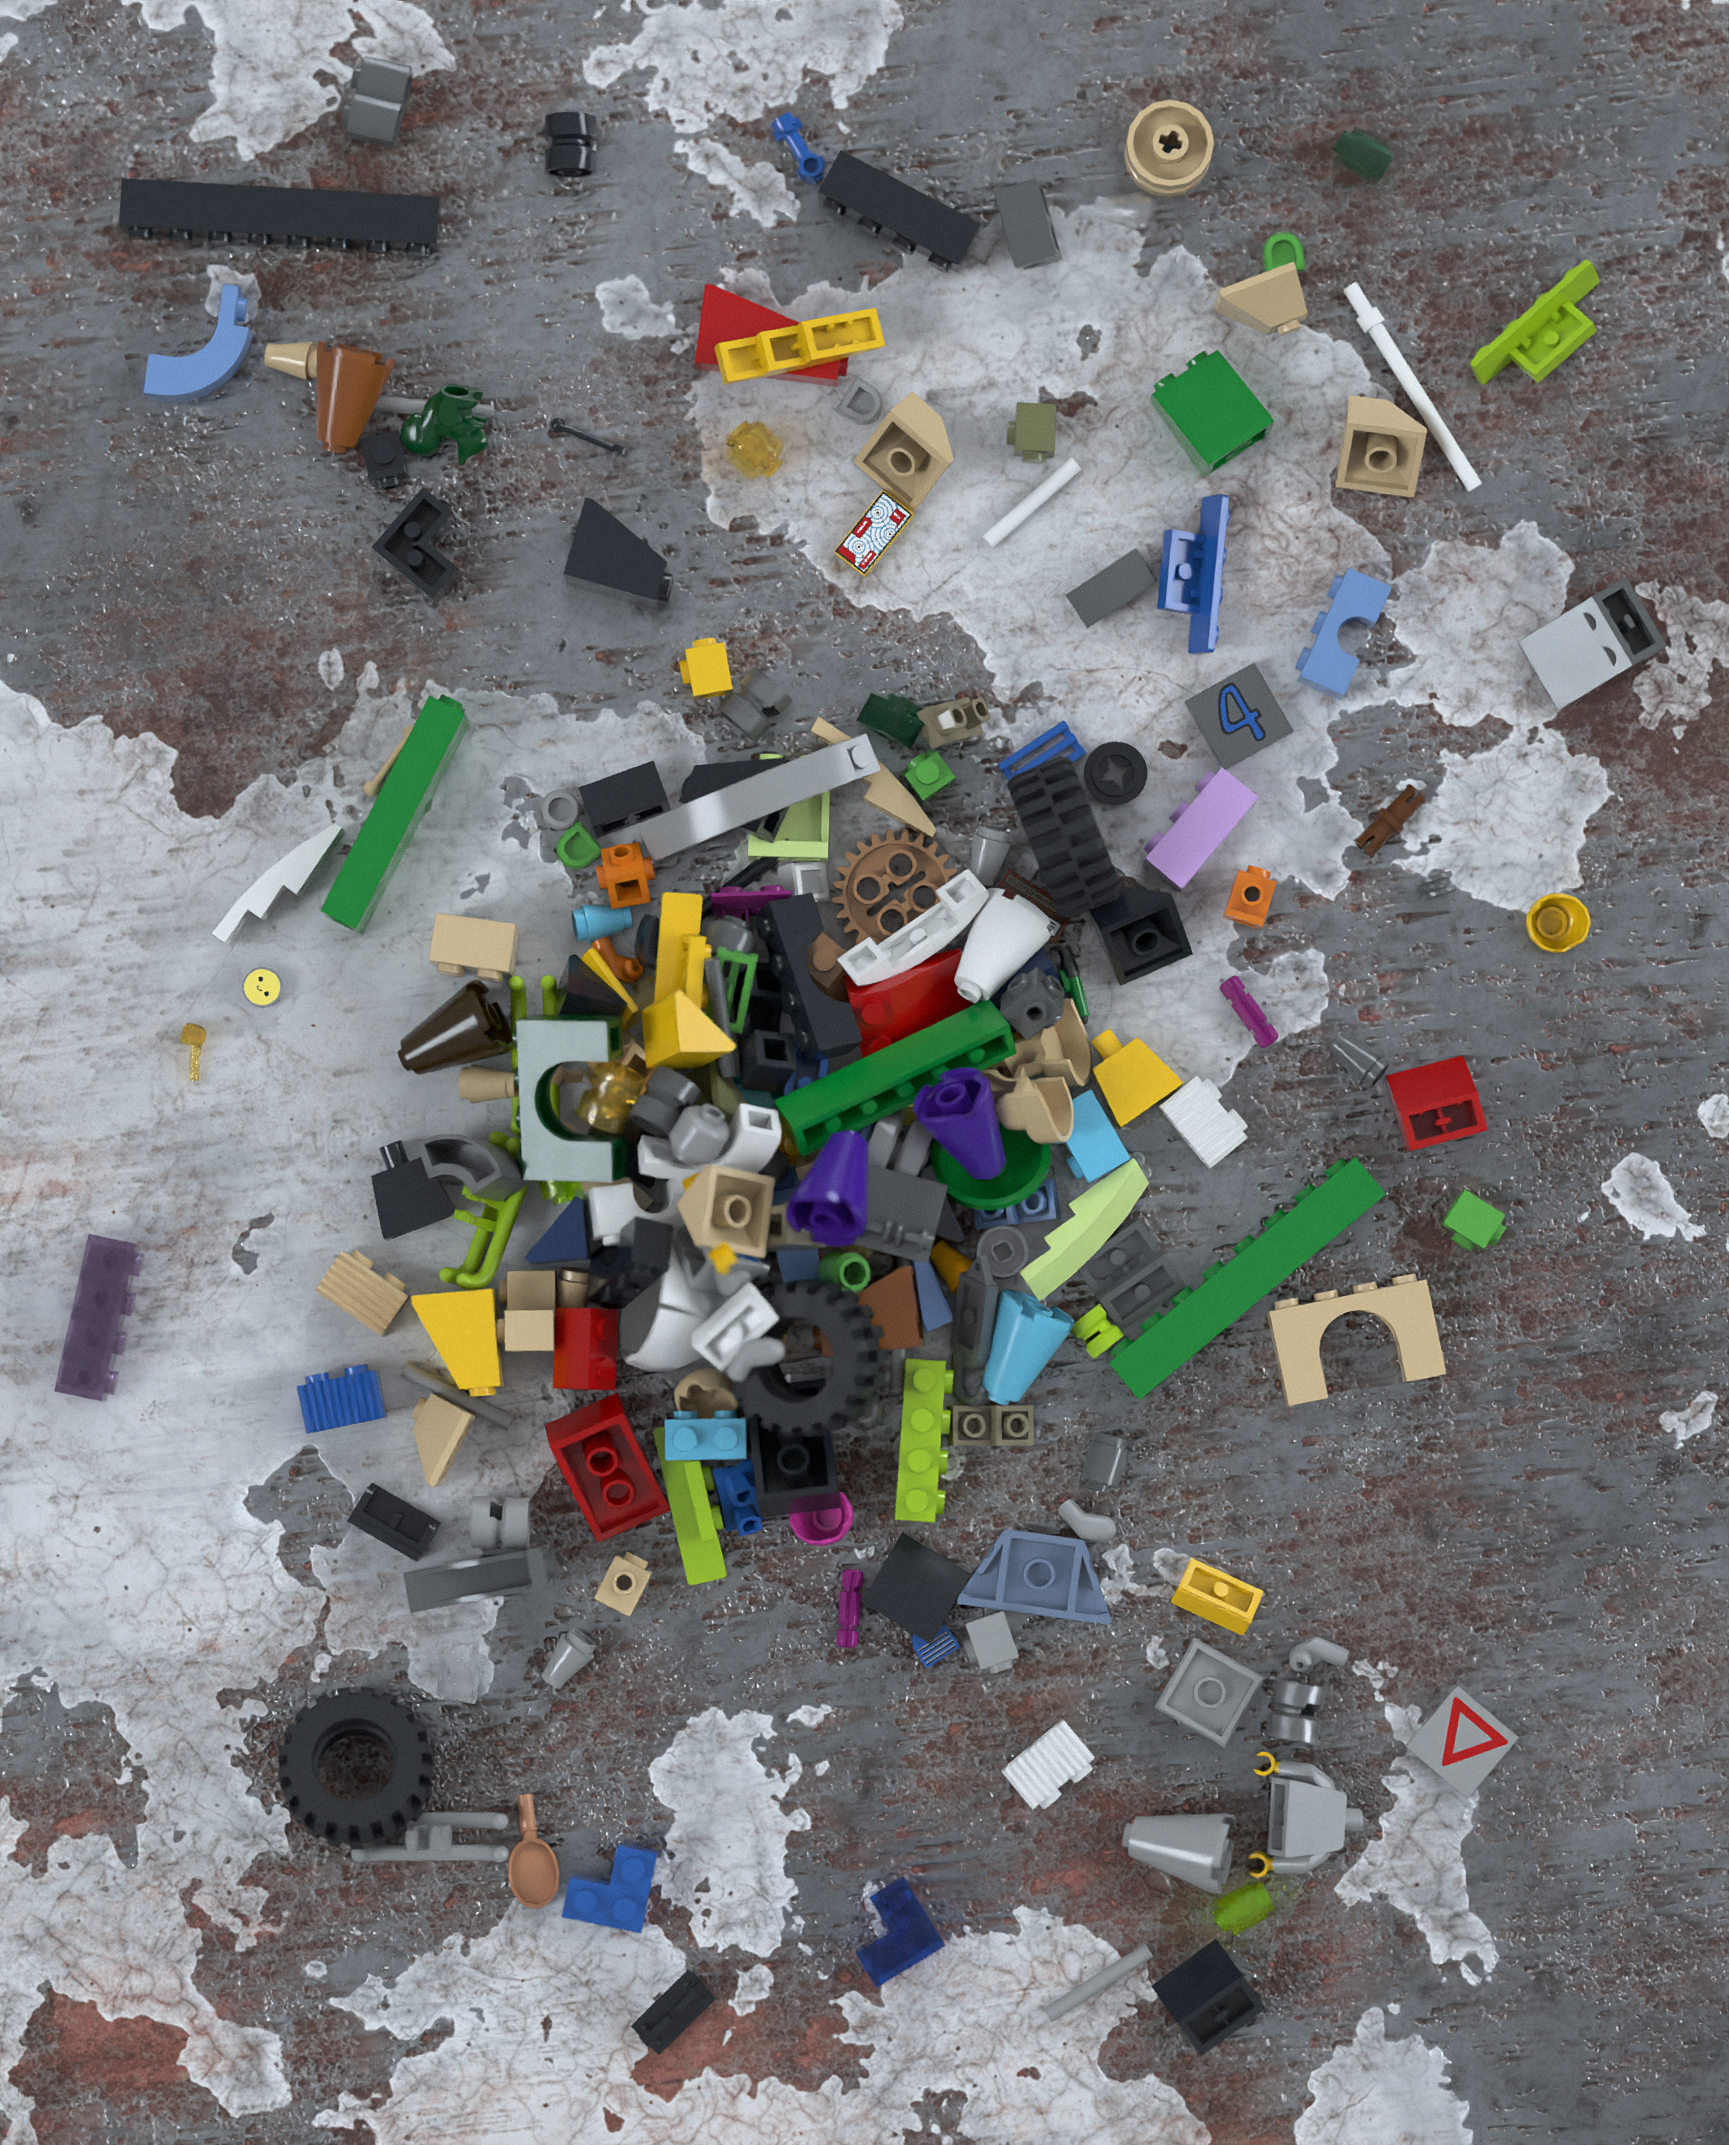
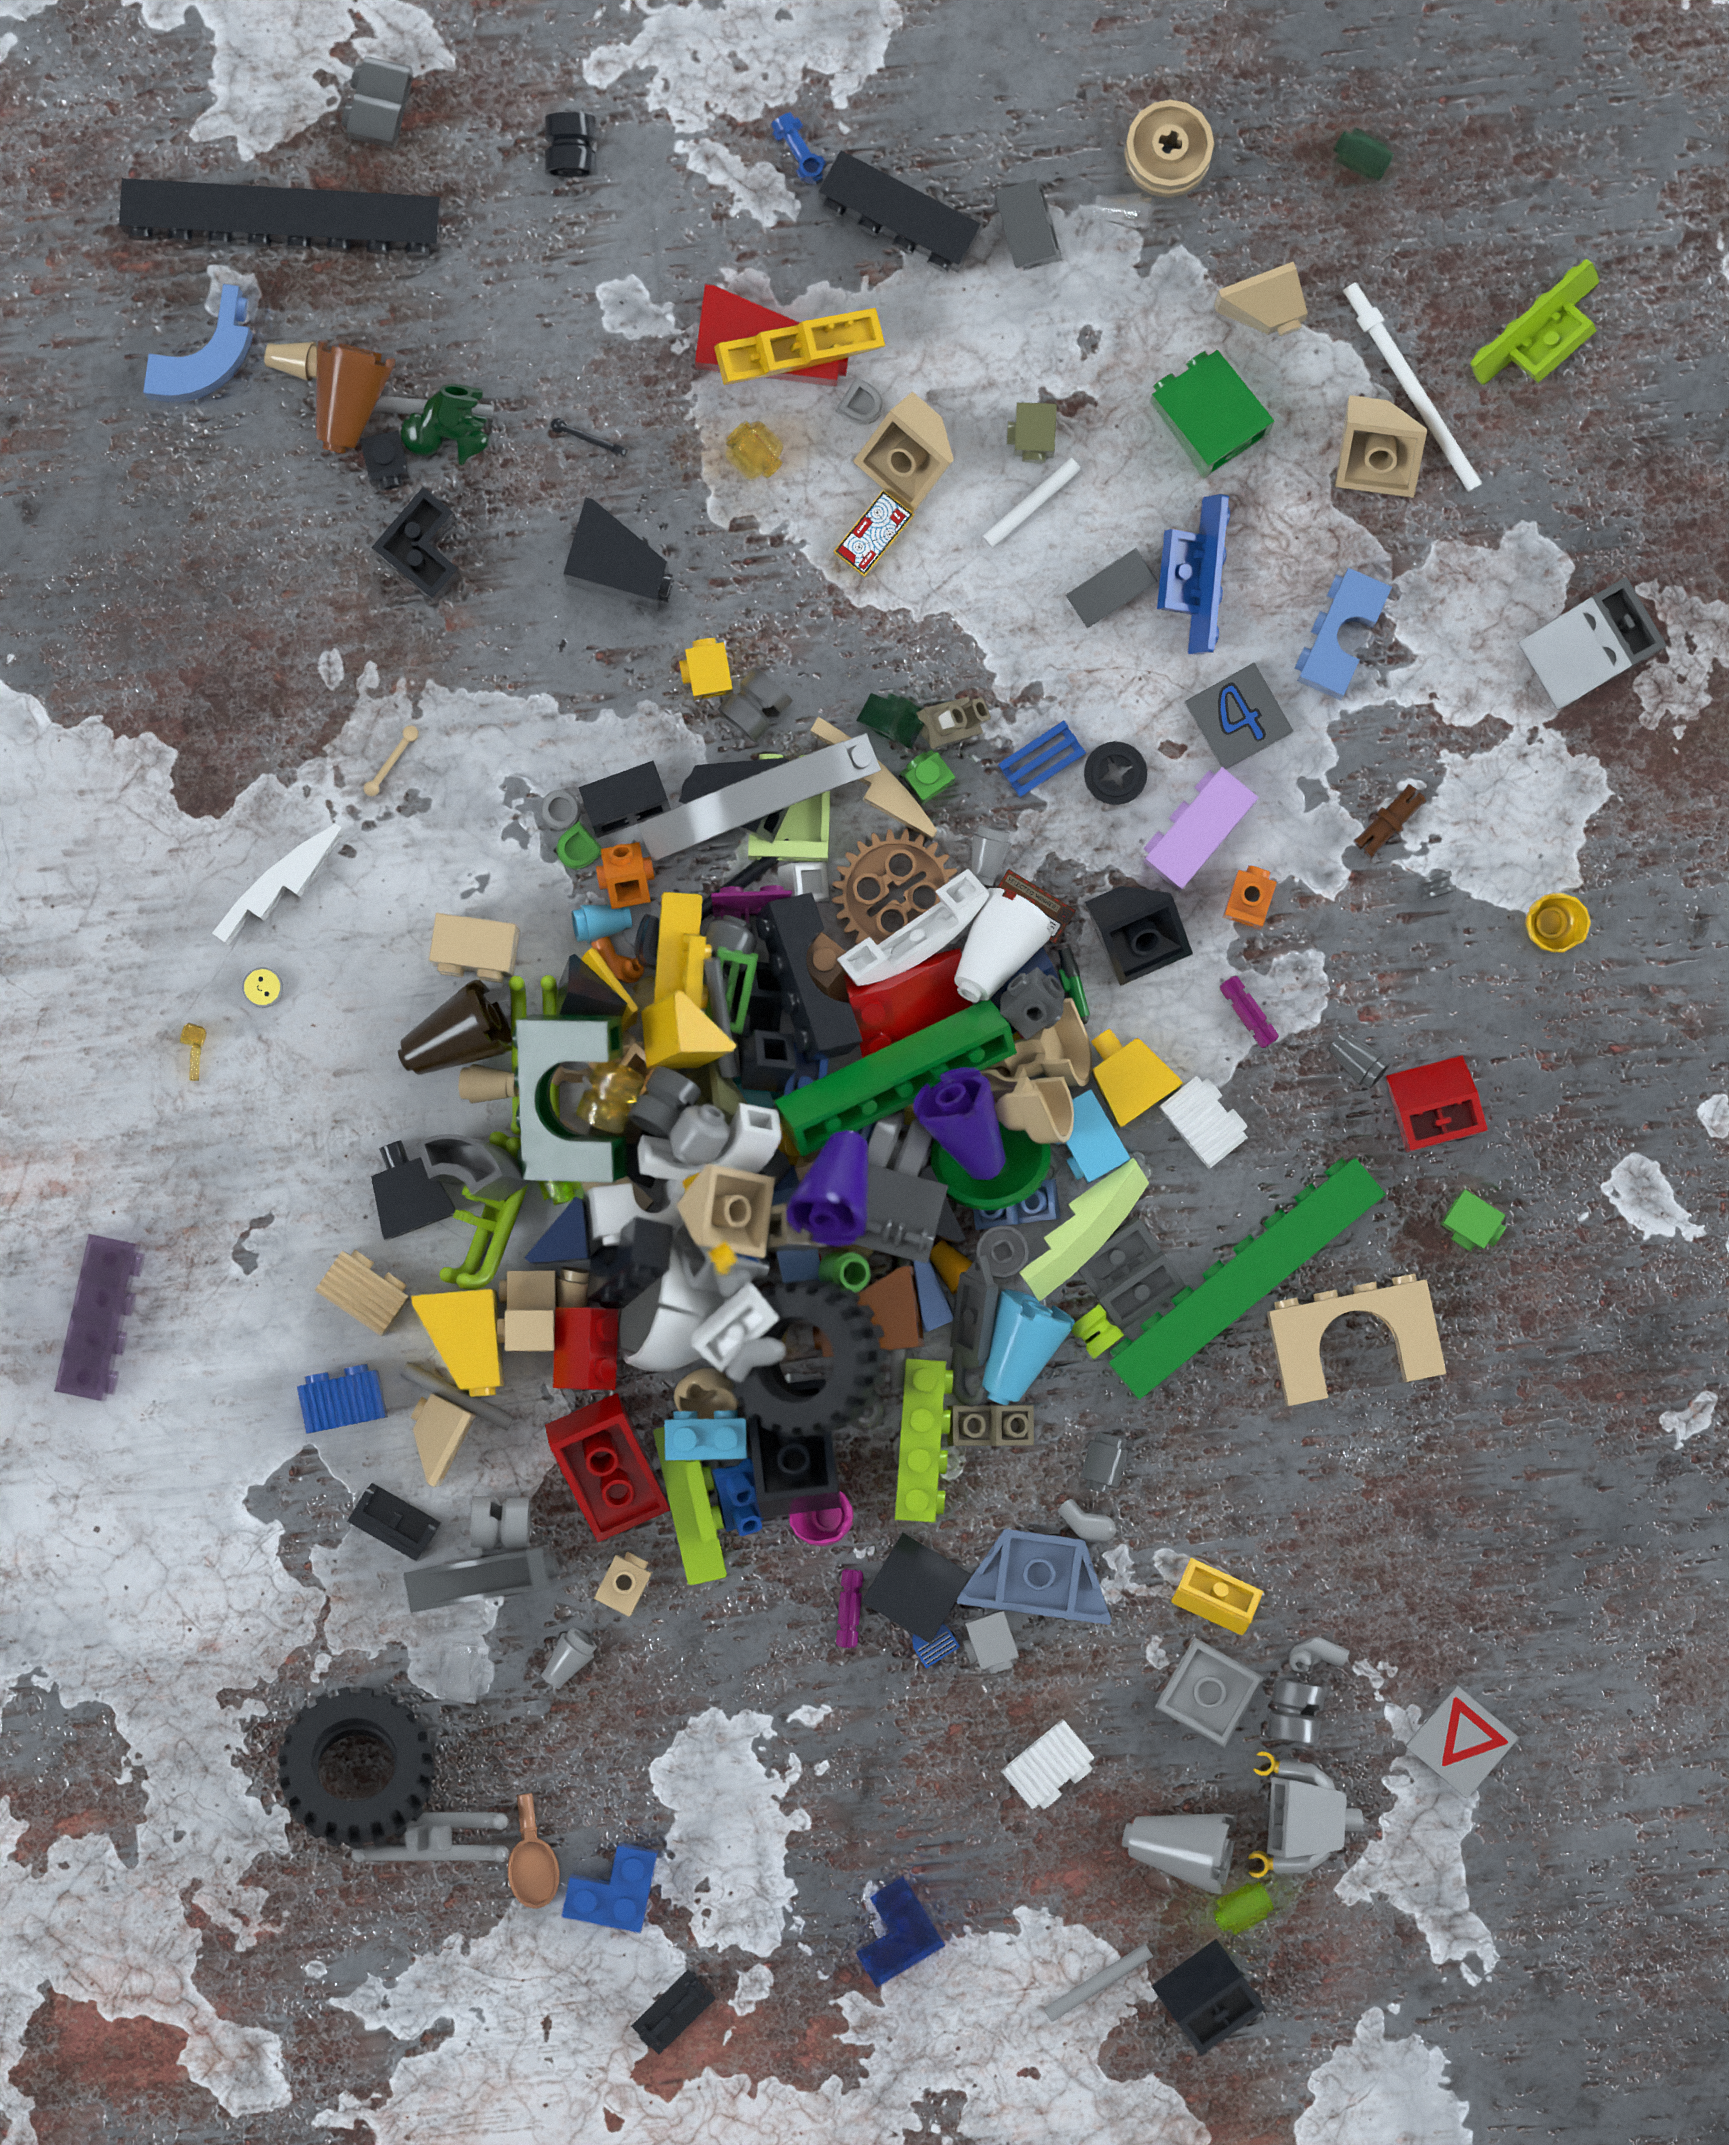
green brick [320,694,470,935] -> none
black tyre [1007,757,1123,918] -> none
bright green tile [1263,232,1305,272] -> none

